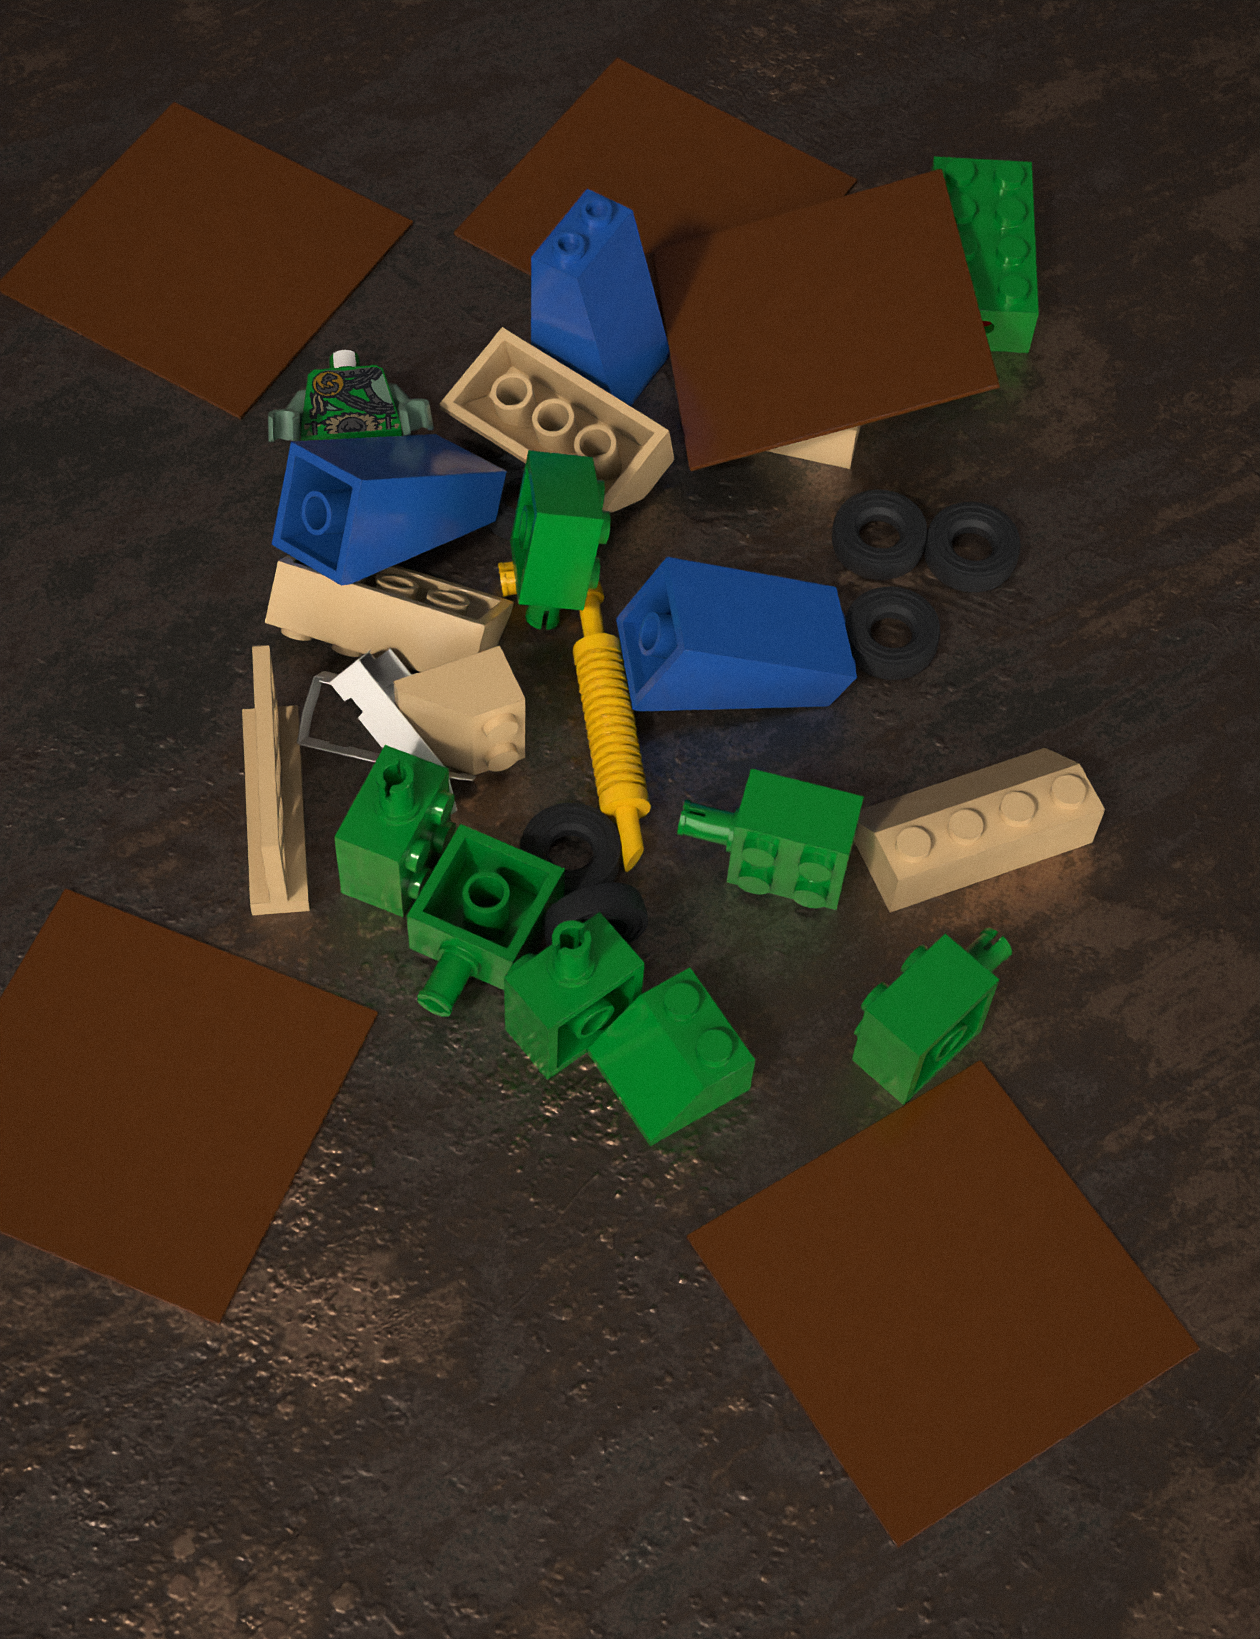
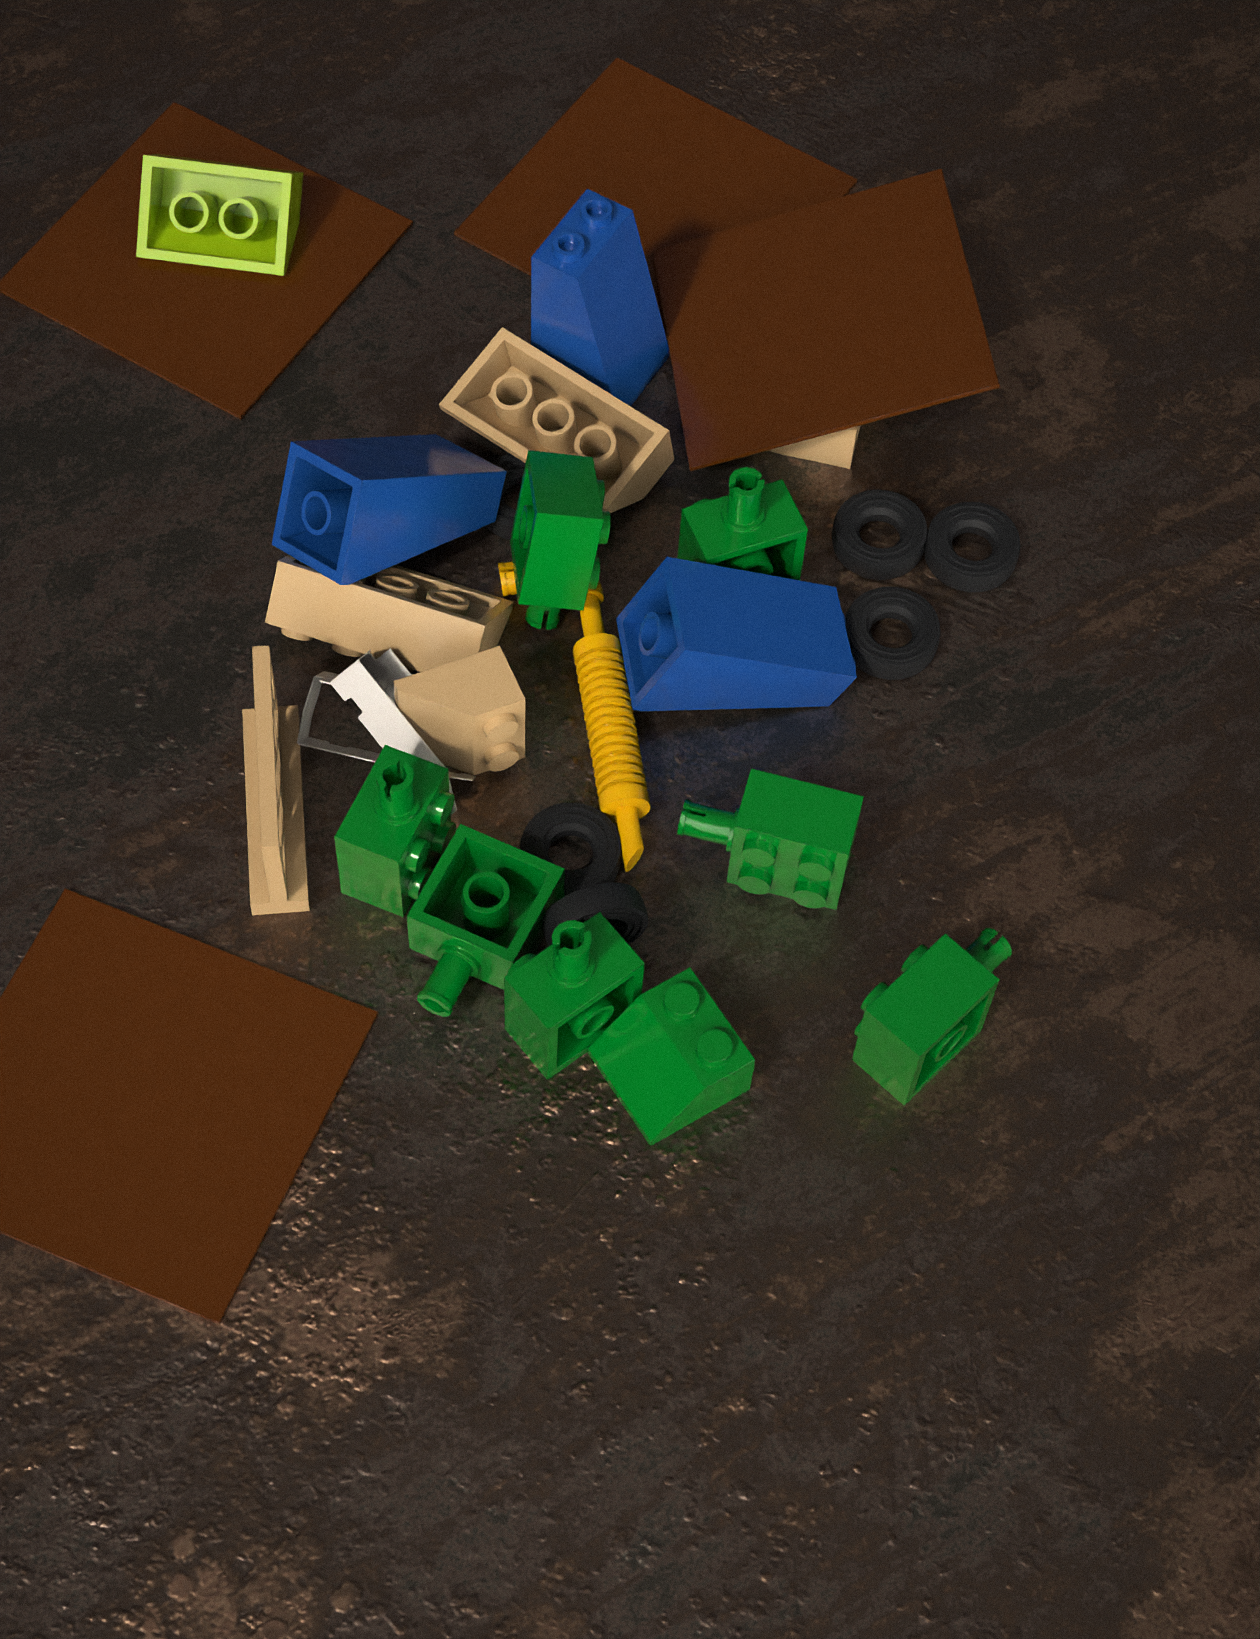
torso [268,350,434,442] -> none
reddish brown piece [686,1060,1200,1548] -> none
tan slope [854,748,1105,912] -> none
green brick [931,156,1039,353] -> none
none -> lime slope [136,154,303,276]
none -> green brick [677,467,808,580]

